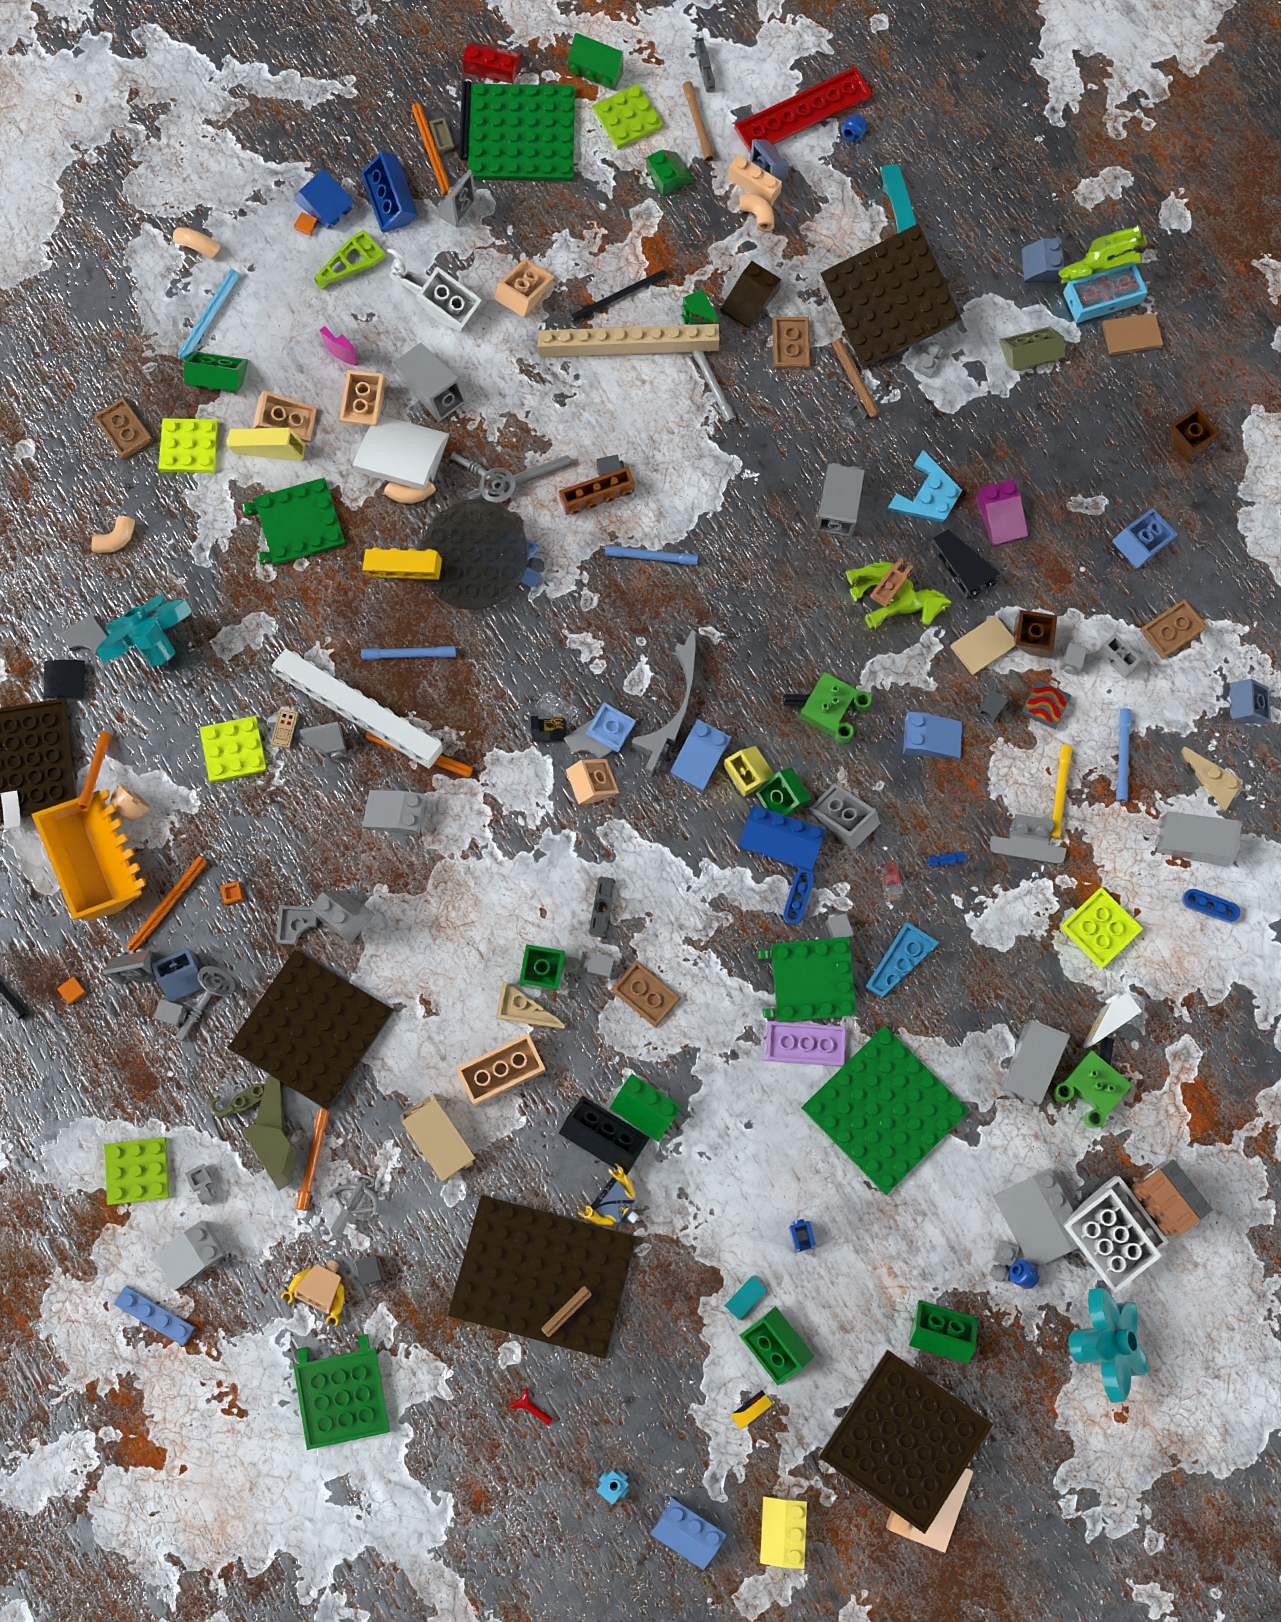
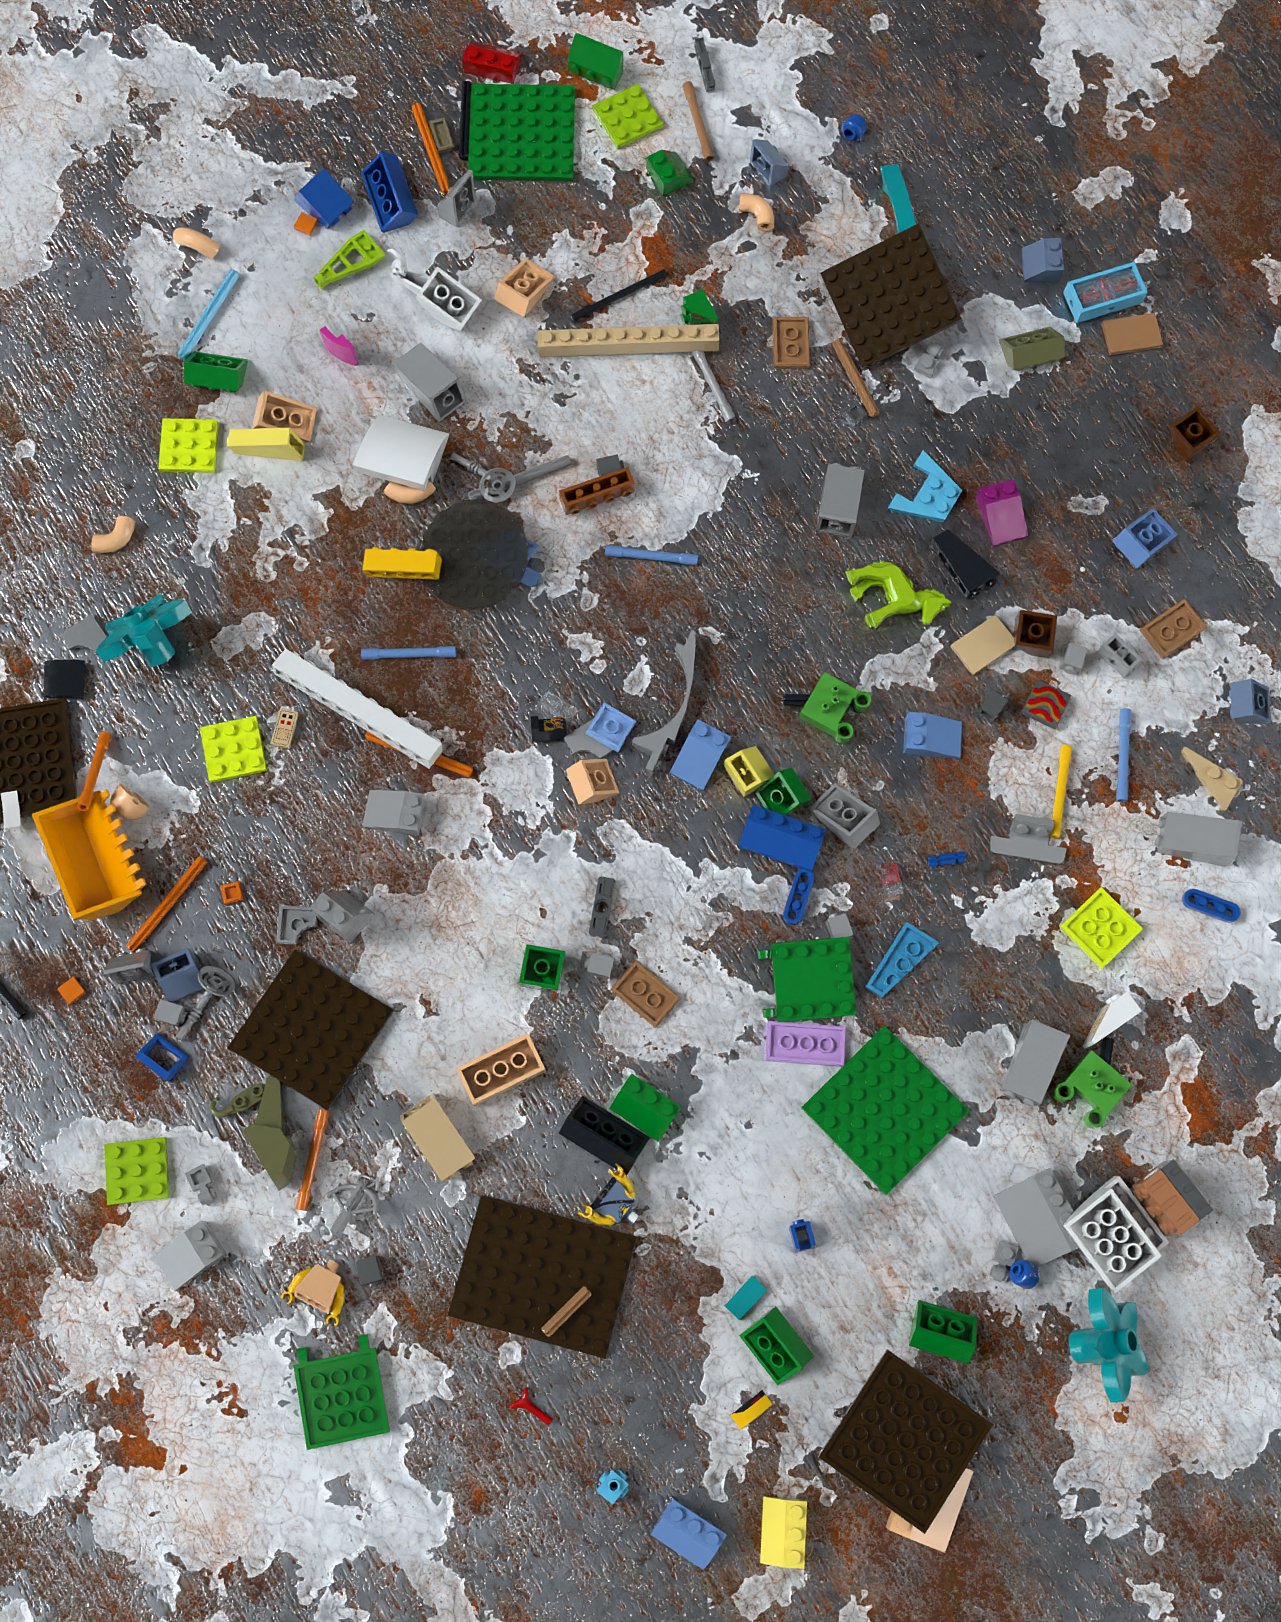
medium nougat tile [92,397,154,460] -> none
medium blue plate [114,1286,196,1346] -> none
green plate [242,477,346,566] -> none
light grey slope [300,722,347,759] -> none
light nougat slope [339,370,386,426] -> none
tan wing [496,981,565,1030] -> none
dark brown slope [720,261,781,329] -> none
light nougat brick [728,154,782,206] -> none
red plate [734,67,872,154] -> none
nougat hinge [870,557,914,607] -> none
lime animal [1059,225,1147,284] -> none
none -> blue tile [135,1033,189,1082]

